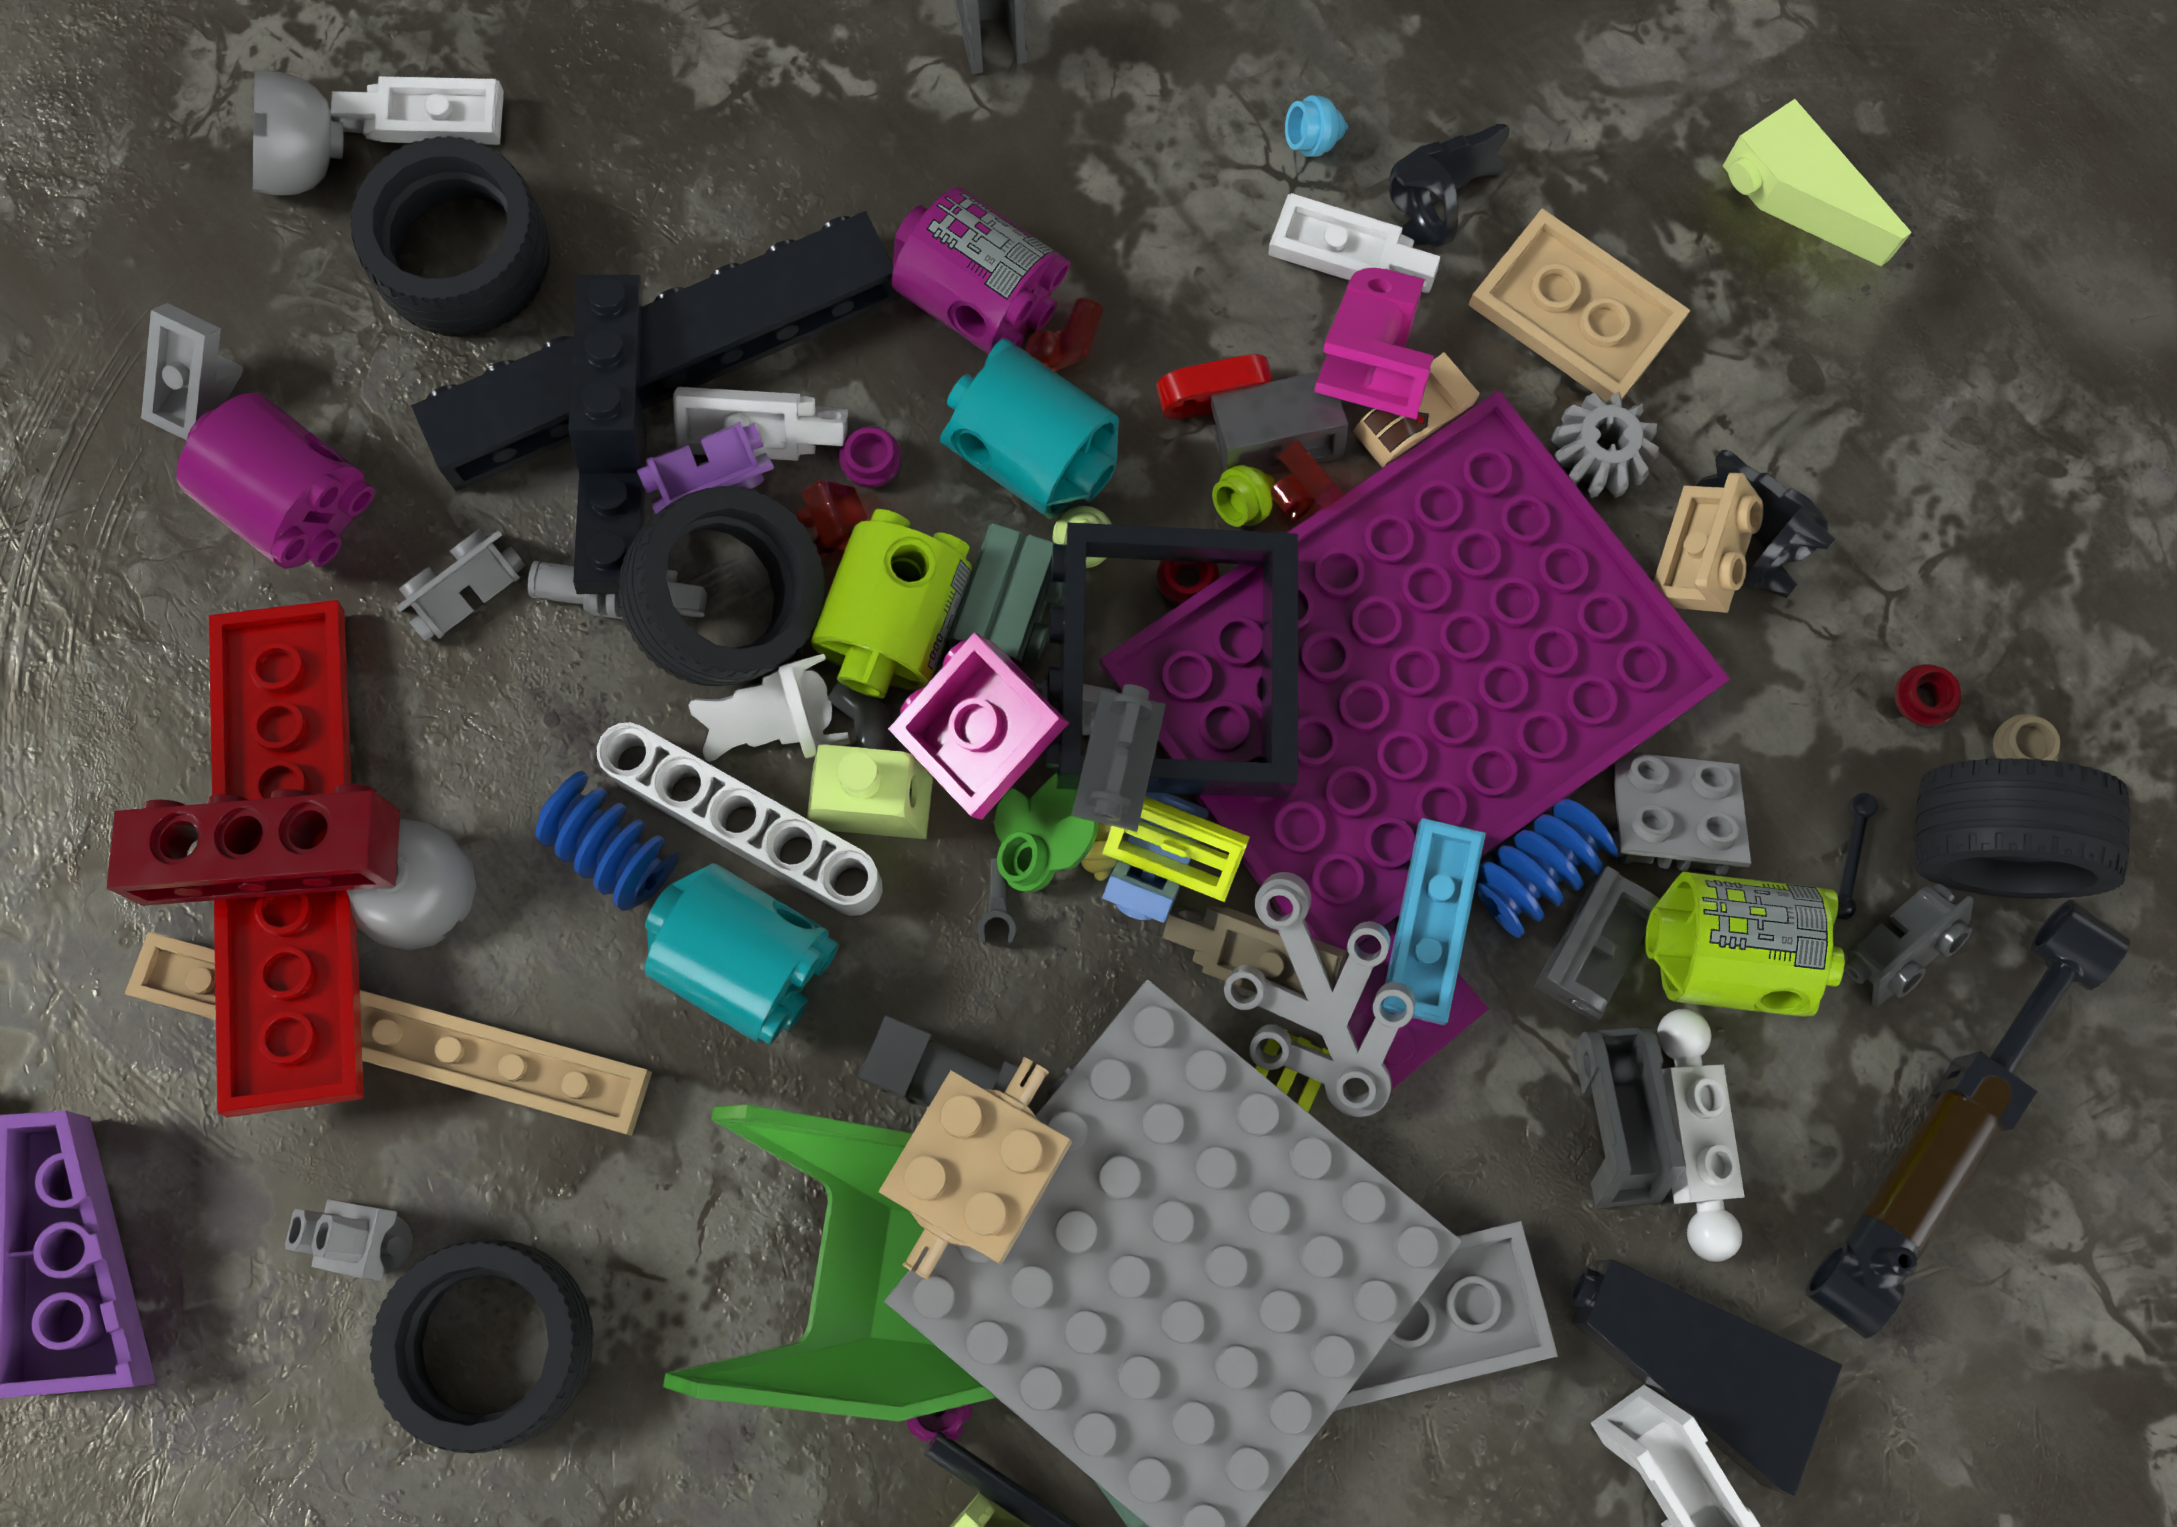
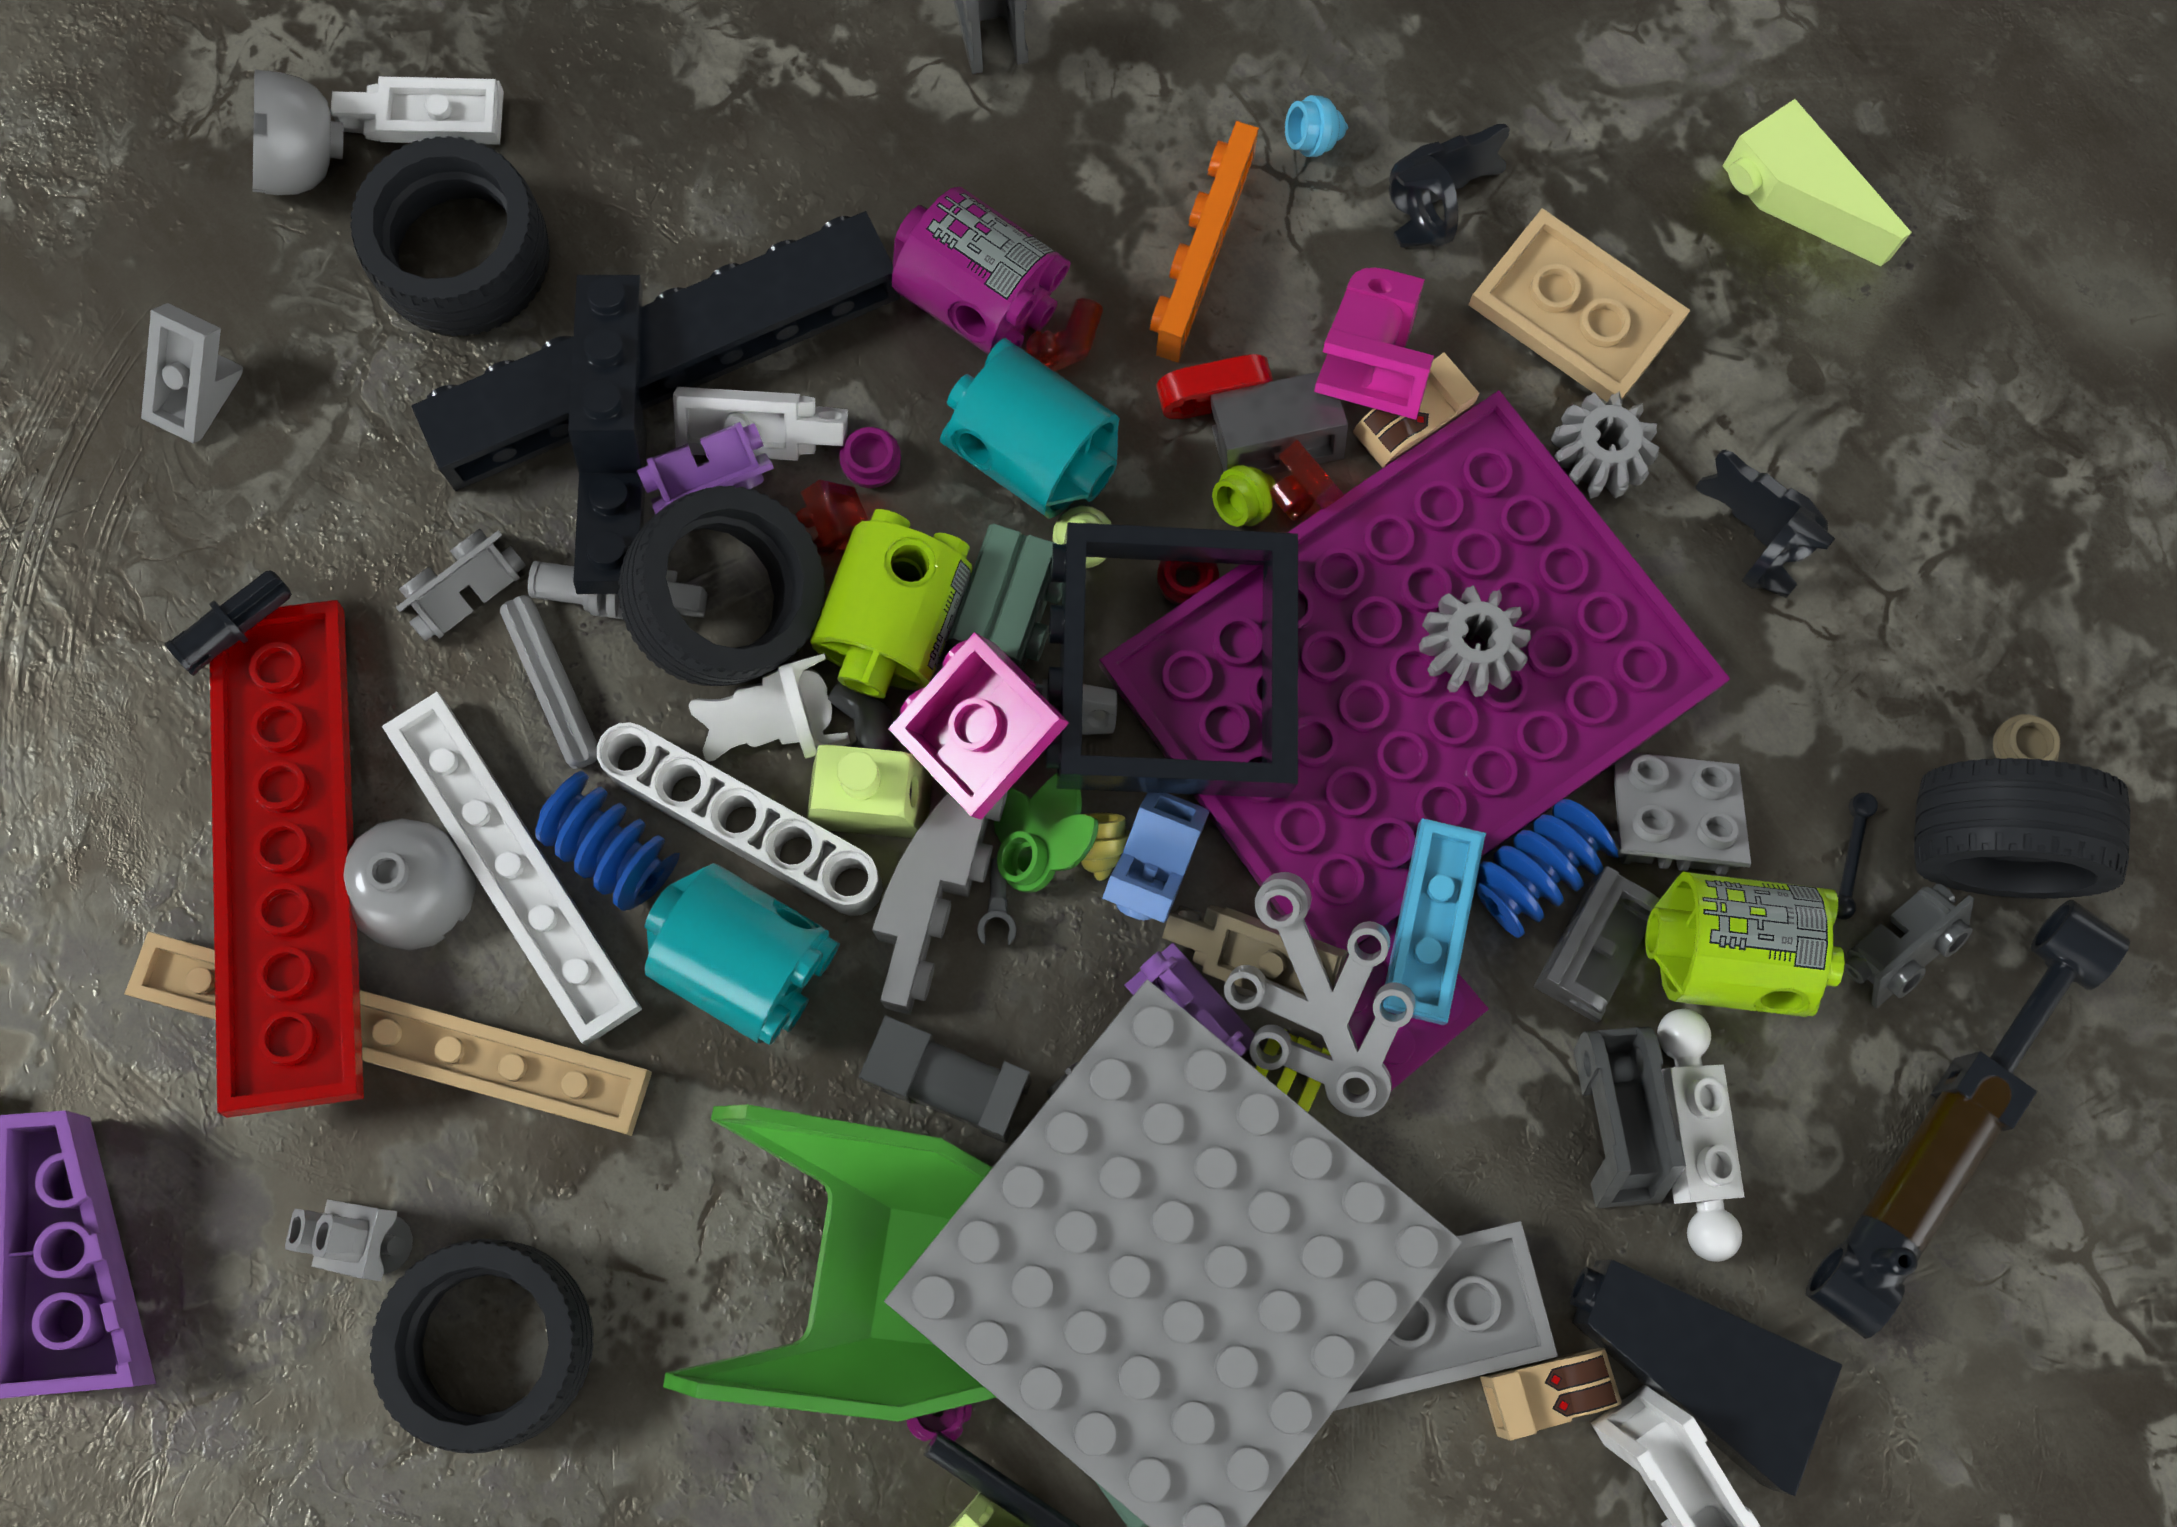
dark red brick [106,784,401,906] -> none
magenta cylinder [176,393,375,569] -> none
tan plate [879,1057,1072,1280] -> none
dark grey hinge [1071,685,1166,832] -> none
neon yellow tile [1102,796,1250,902] -> none
white hinge [1268,193,1440,294] -> none
tan bracket [1653,473,1763,613] -> none
dark red plate [1895,664,1961,727] -> none
none -> black axle [165,570,292,676]
none -> white plate [382,692,642,1046]
none -> light grey axle [500,595,598,769]
none -> light grey slope [872,791,1008,1015]
none -> medium lavender hinge [1124,943,1255,1057]
none -> orange plate [1150,121,1259,363]
none -> light grey gear [1419,585,1531,697]
none -> tan leg [1480,1348,1622,1441]

